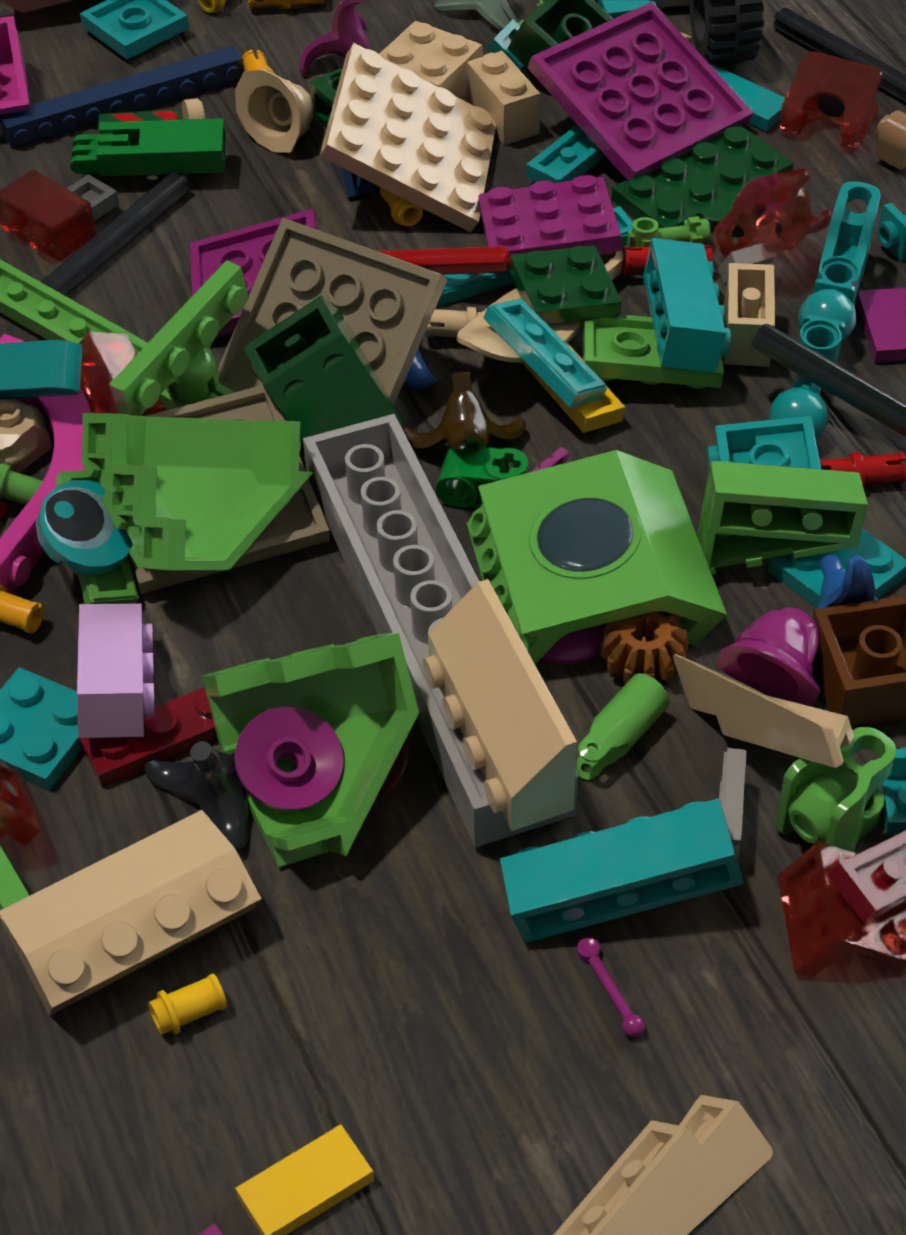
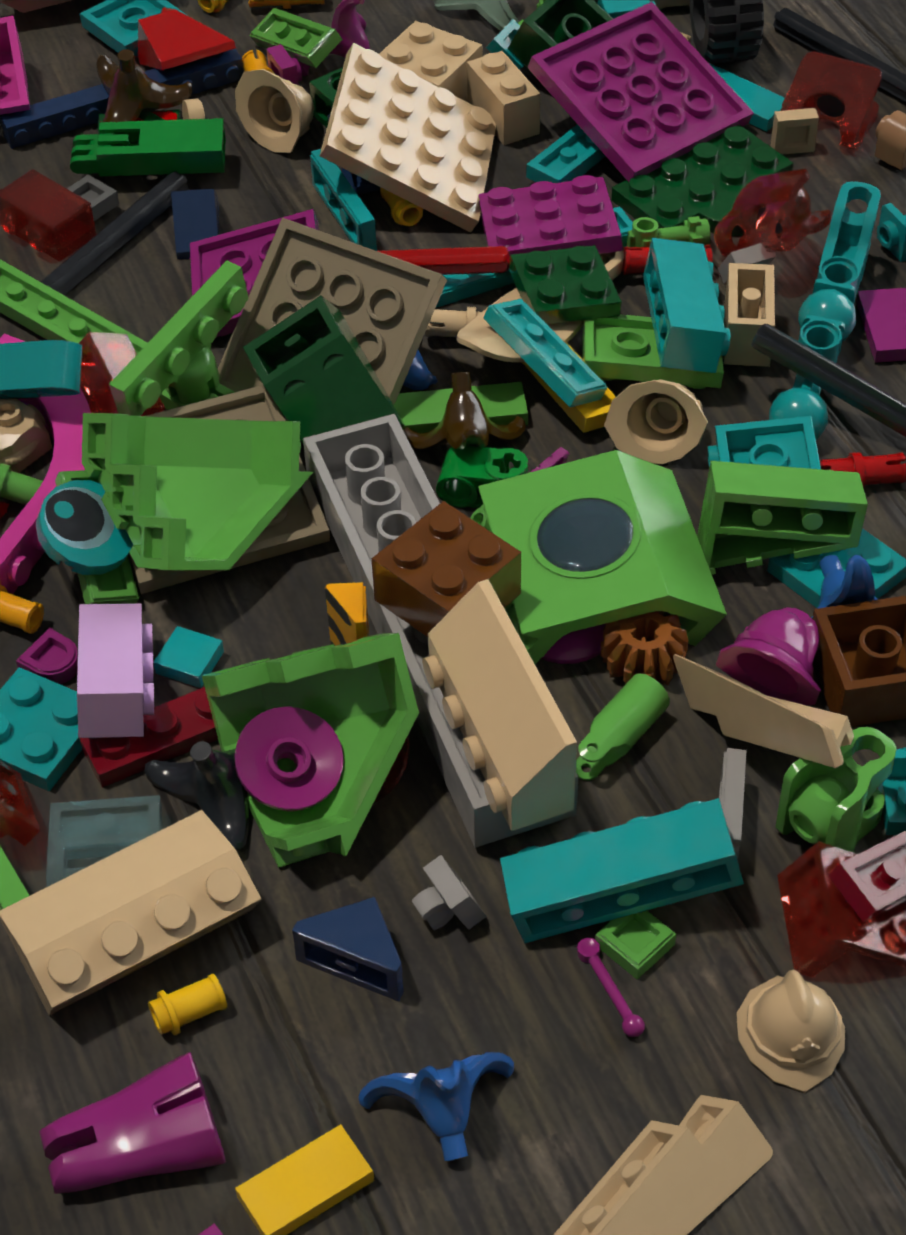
none -> magenta tile [16,628,78,685]
none -> magenta piece [39,1052,226,1194]
none -> clear light blue plate [46,795,162,887]
none -> dark brown piece [96,49,192,131]
none -> red slope [138,7,236,70]
none -> teal tile [153,626,224,688]
none -> dark blue slope [171,189,219,259]
none -> bright green tile [249,8,342,68]
none -> magenta plate [267,44,302,85]
none -> dark blue slope [292,897,404,1002]
none -> teal tile [310,148,377,251]
none -> light orange slope [325,582,370,646]
none -> blue piece [358,1052,514,1161]
none -> reddish brown brick [371,501,521,637]
none -> bright green tile [394,382,528,434]
none -> light grey tile [412,855,487,930]
none -> bright green tile [595,910,676,980]
none -> tan piece [604,379,708,464]
none -> tan piece [737,969,845,1093]
none -> tan tile [771,108,819,155]

